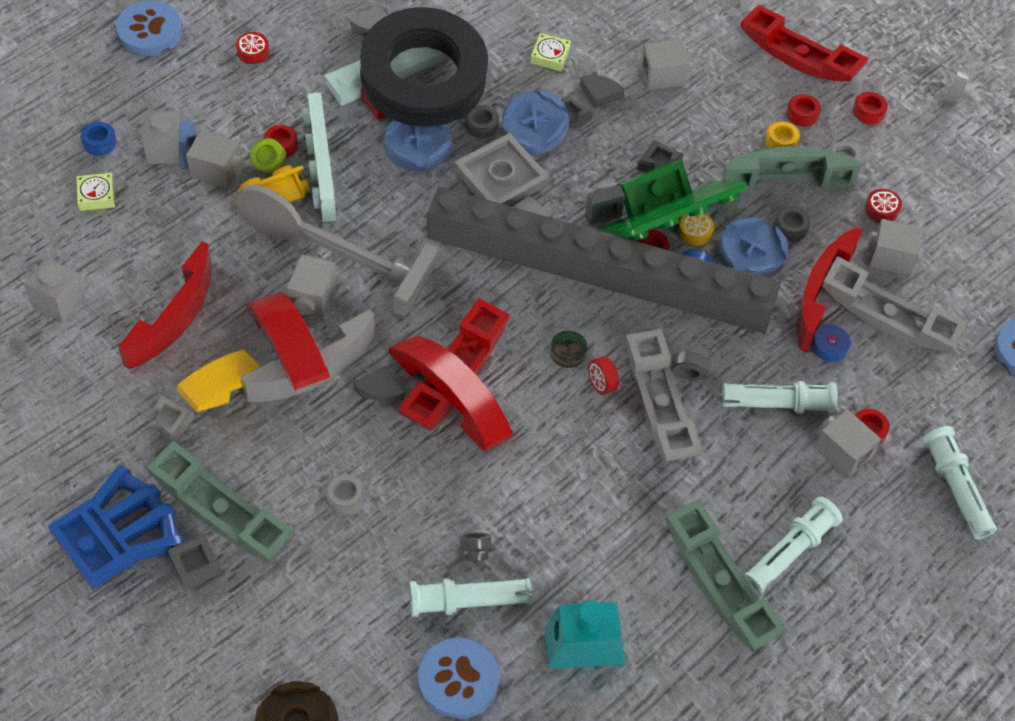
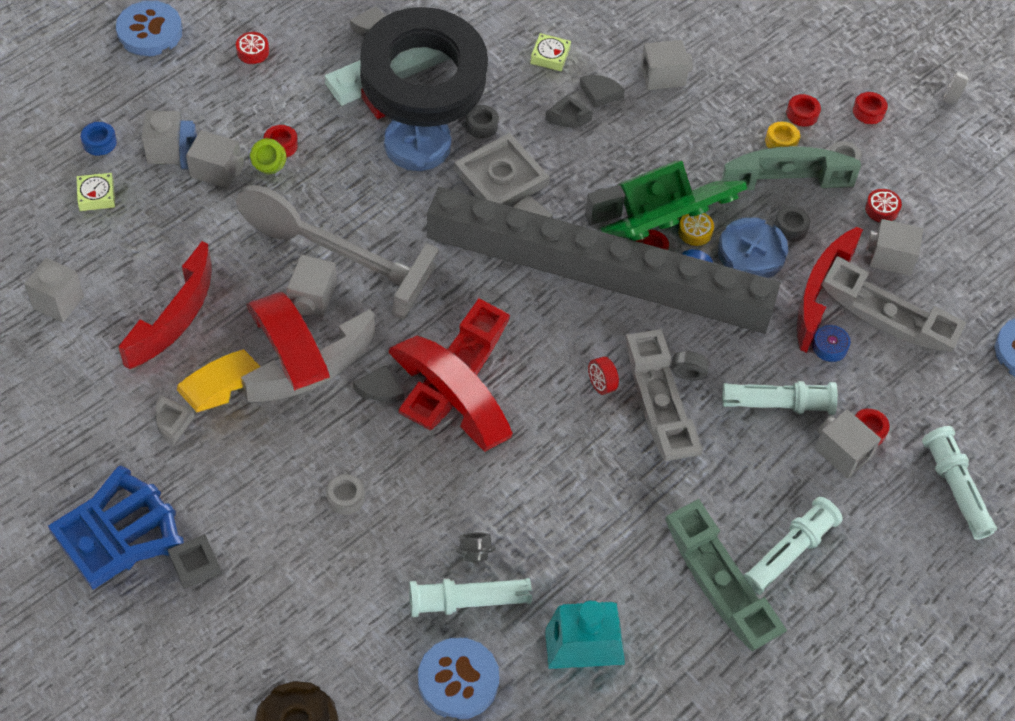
sand green slope [147,441,294,562] -> none
yellow hinge [235,165,310,203] -> none
light aqua plate [302,93,336,222] -> none
medium blue tile [502,90,569,154] -> none
clear green tile [550,331,587,368] -> none
dark grey tile [637,140,684,173] -> none
red slope [740,4,868,82] -> none

